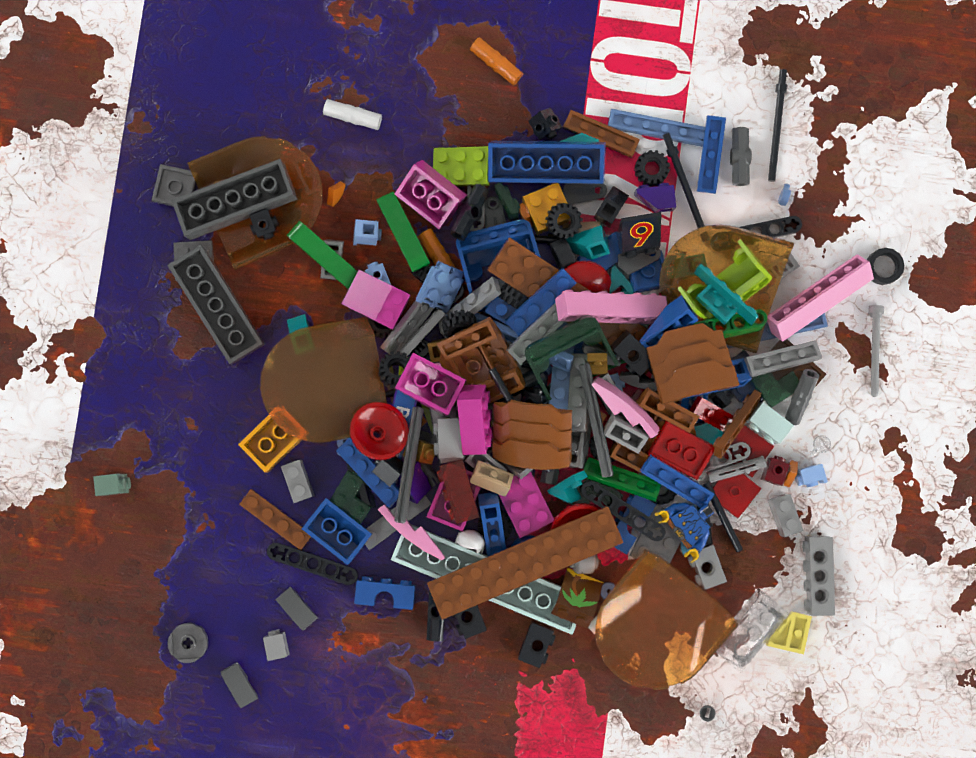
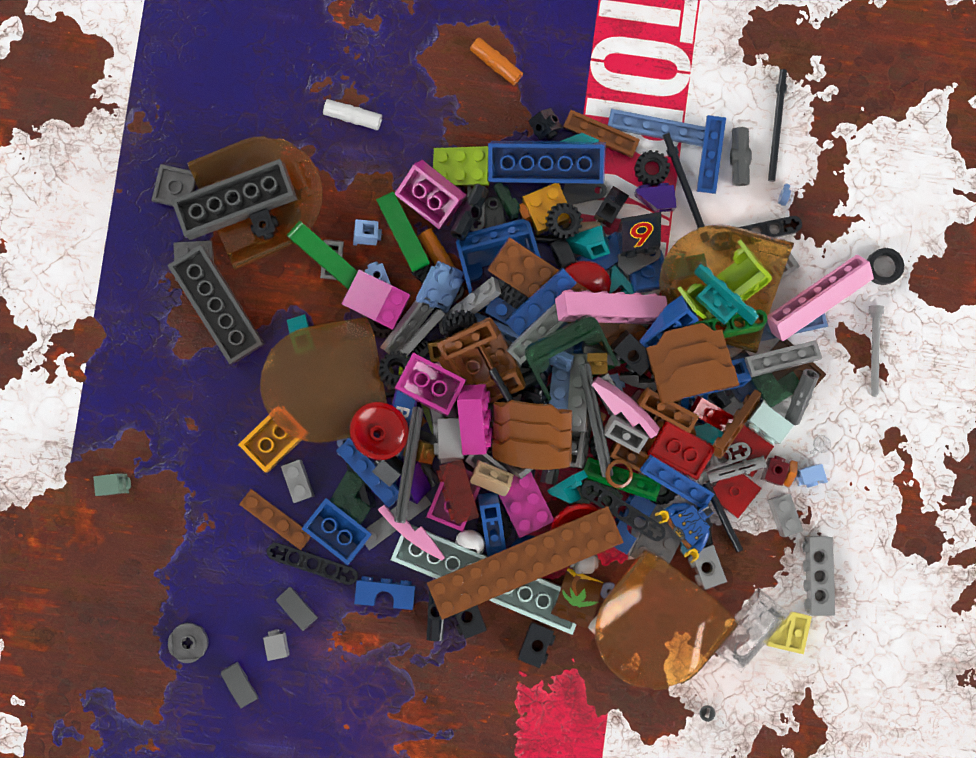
orange tile [327,181,346,207] -> none
none -> dark orange piece [605,460,633,488]

